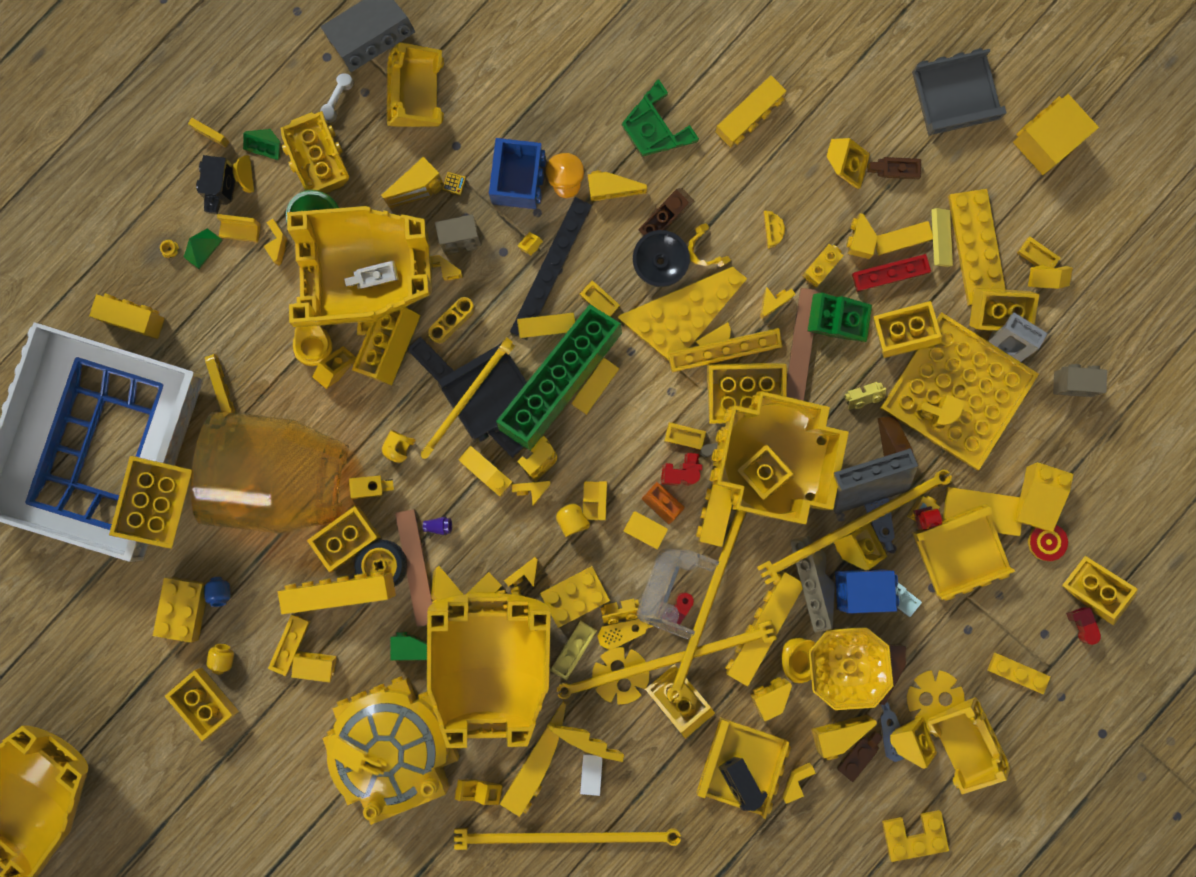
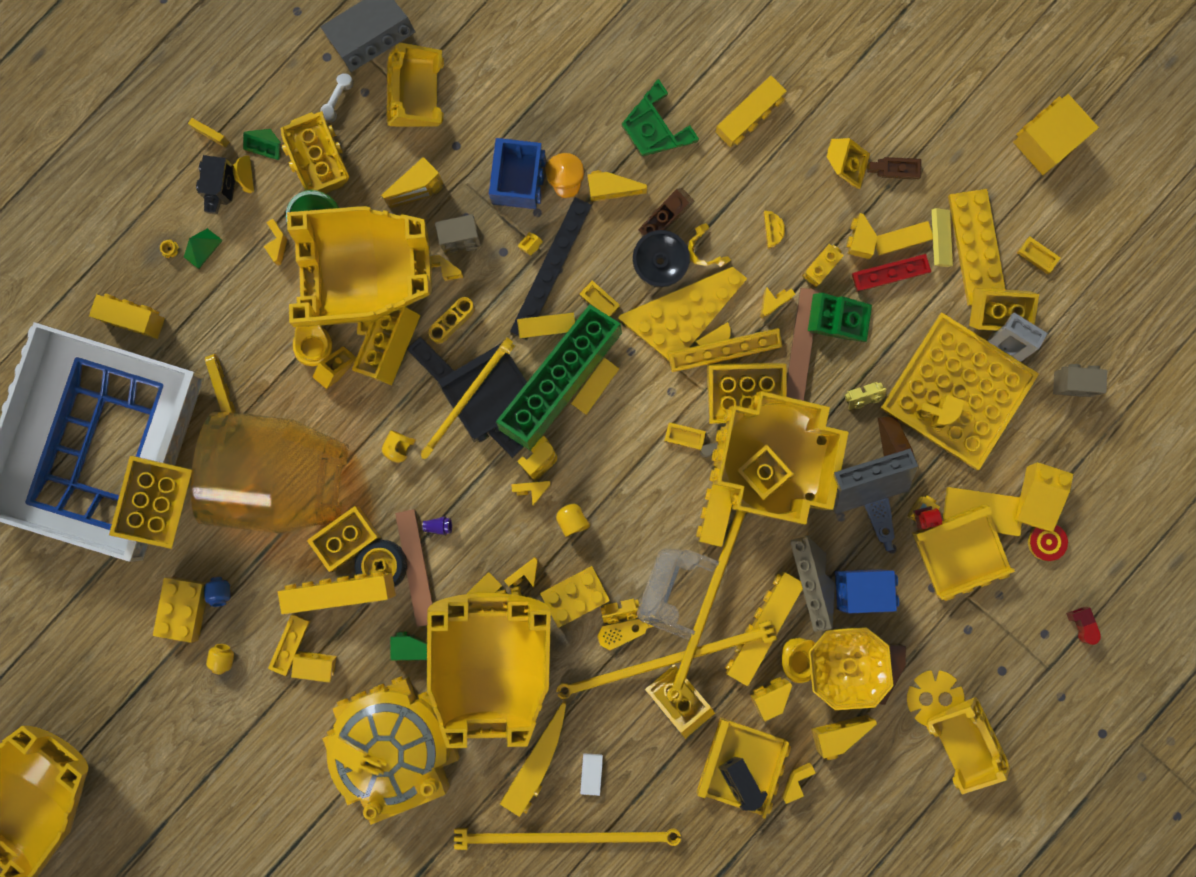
yellow brick [165,668,239,741] -> none
yellow panel [217,214,261,242] -> none
white hinge [344,261,399,289] -> none
yellow torso [349,476,394,500] -> none
yellow slope [431,566,464,604] -> none
yellow tile [442,172,466,196] -> none
yellow slope [454,779,502,805] -> none
yellow slope [458,445,514,497] -> none
yellow slope [547,724,624,762] -> none
light yellow tile [550,620,597,681] -> none
yellow panel [583,481,607,521] -> none
yellow piece [592,647,649,705] -> none
yellow panel [623,511,668,550] -> none
orange slope [642,482,685,524] -> none
red leg [660,592,694,629] -> none
red hips [661,453,703,486] -> none
yellow hinge [757,470,952,585] -> none
yellow slope [834,523,887,571] -> none
reddish brown hinge [837,731,883,782] -> none
yellow brick [873,301,942,358] -> none
sand blue piece [880,702,904,762] -> none
yellow plate [882,810,949,862] -> none
yellow slope [890,716,937,769] -> none
light aqua slope [895,583,922,618] -> none
dark grey panel [912,48,1007,136] -> none
yellow plate [987,653,1051,695] -> none
yellow slope [1028,265,1073,289] -> none
yellow slope [1062,556,1138,626] -> none

